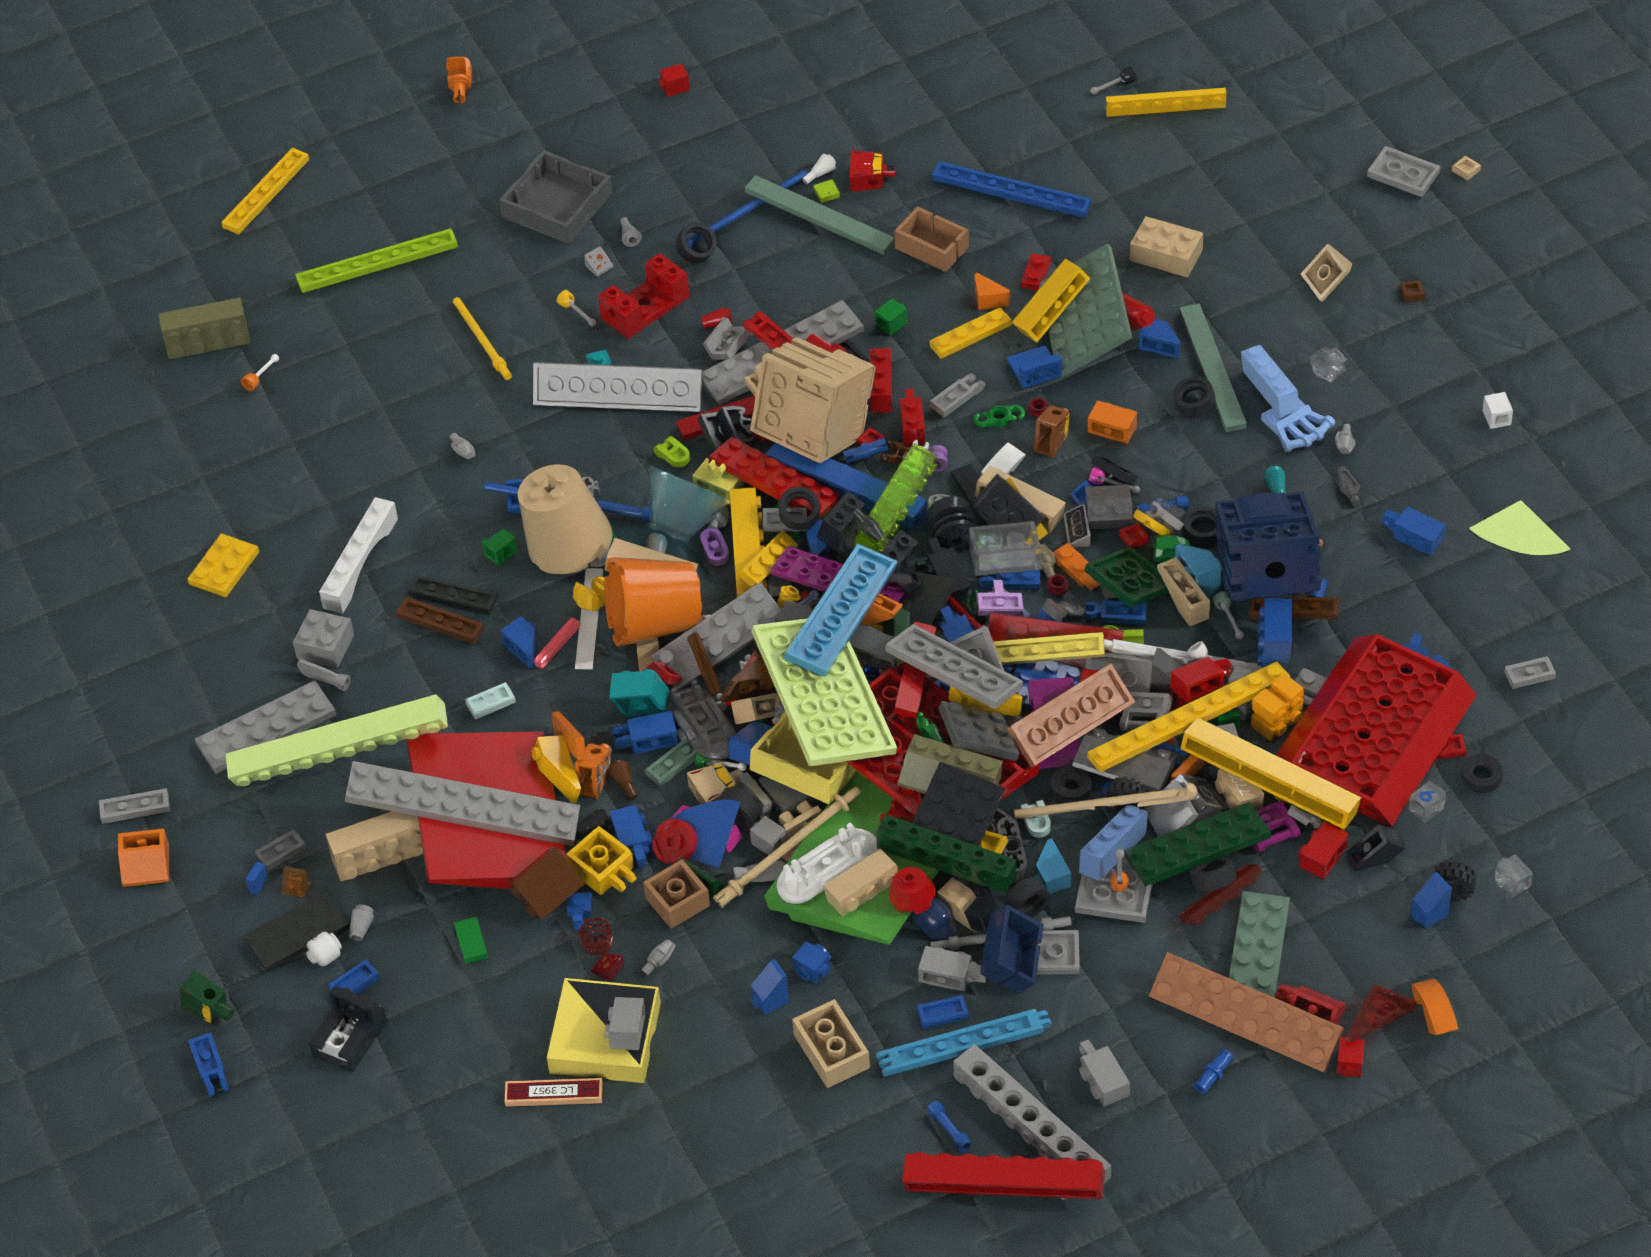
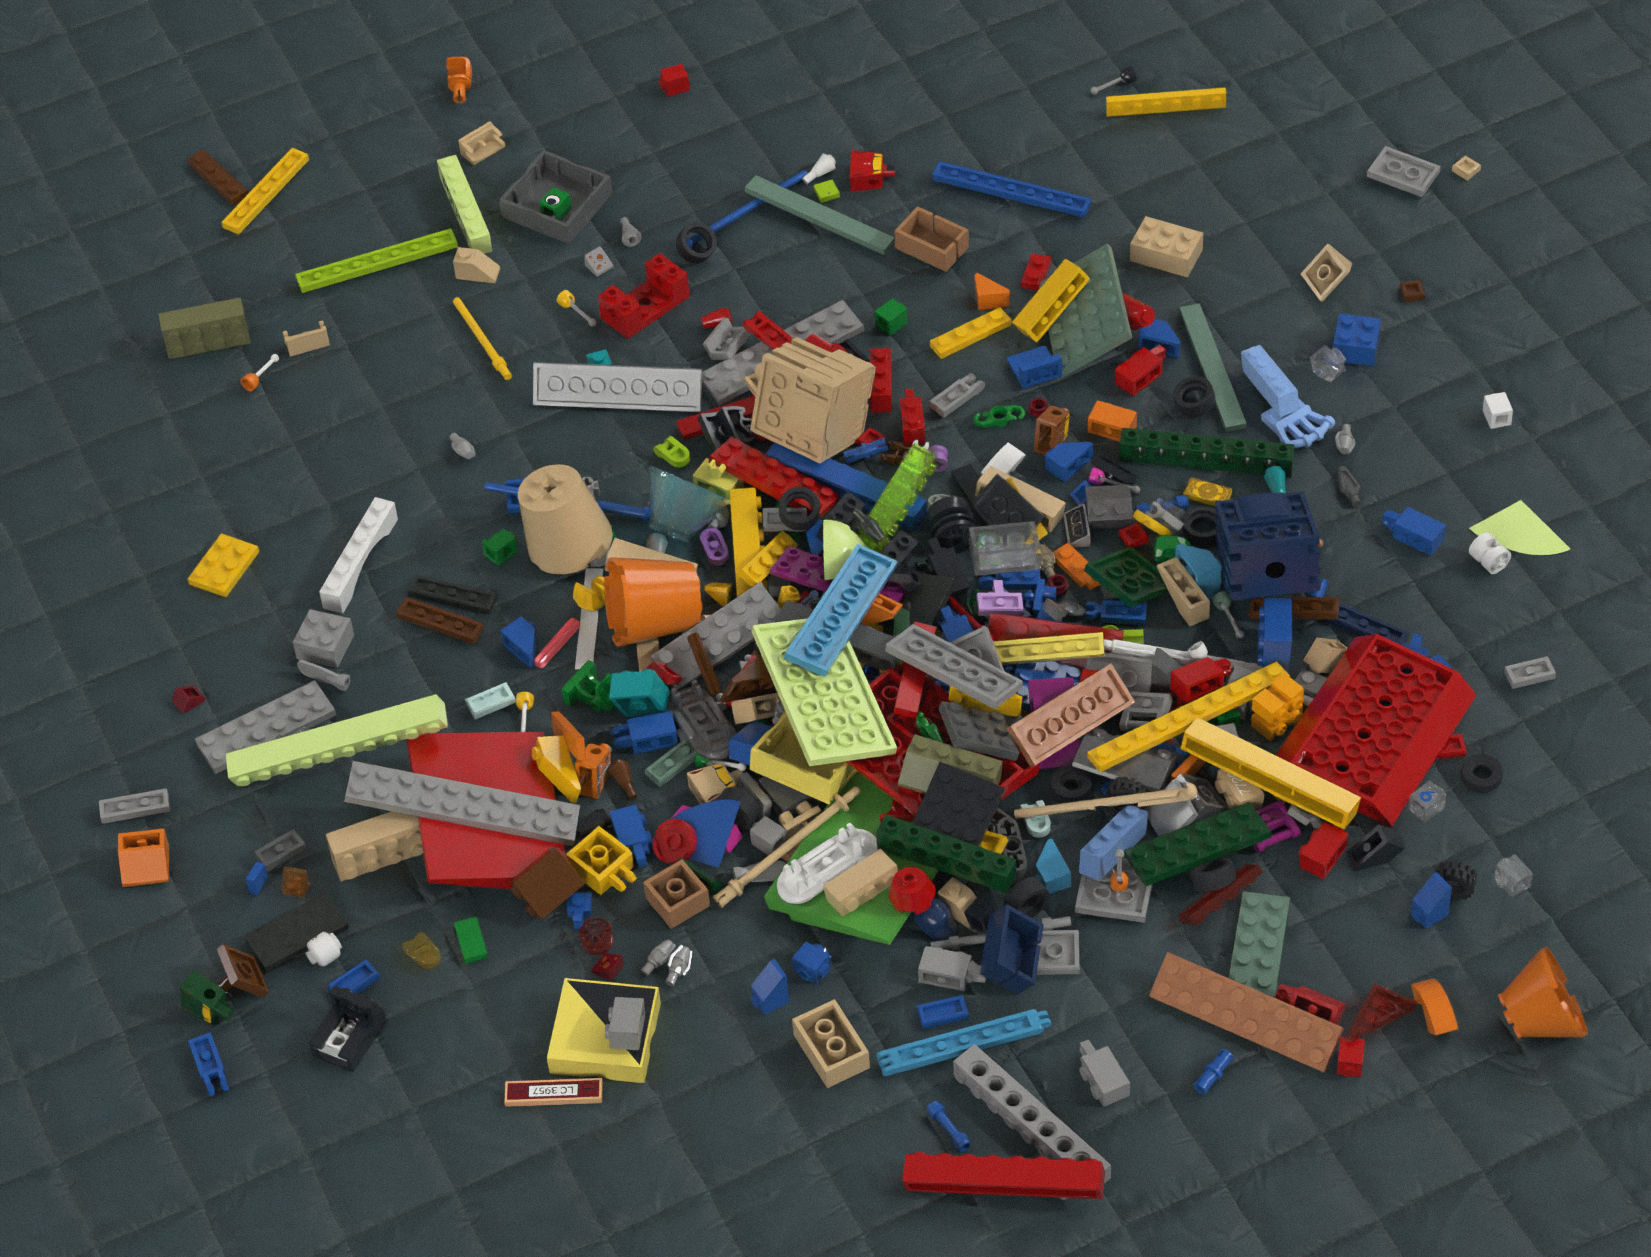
light grey cone [349,905,374,941] -> none
none -> dark red slope [172,685,206,713]
none -> reddish brown plate [187,149,249,205]
none -> reddish brown tile [217,944,269,998]
none -> tan hinge [283,321,330,357]
none -> clear yellow plate [402,931,441,969]
none -> yellowish green brick [437,155,492,254]
none -> tan slope [453,247,500,283]
none -> tan hinge [458,121,505,165]
none -> yellow hinge [516,692,534,732]
none -> green brick [539,187,572,221]
none -> green tile [561,660,615,712]
none -> light grey piece [665,945,692,986]
none -> yellow slope [704,582,733,607]
none -> yellowish green brick [823,520,868,580]
none -> blue hips [1022,579,1057,618]
none -> blue slope [1045,442,1093,483]
none -> red hinge [1115,345,1166,397]
none -> dark green brick [1119,428,1295,478]
none -> tile [1184,478,1232,506]
none -> tan slope [1303,638,1347,674]
none -> dark blue tile [1321,603,1409,645]
none -> blue brick [1332,313,1381,366]
none -> white wheel [1469,532,1511,574]
none -> orange cone [1498,947,1588,1039]

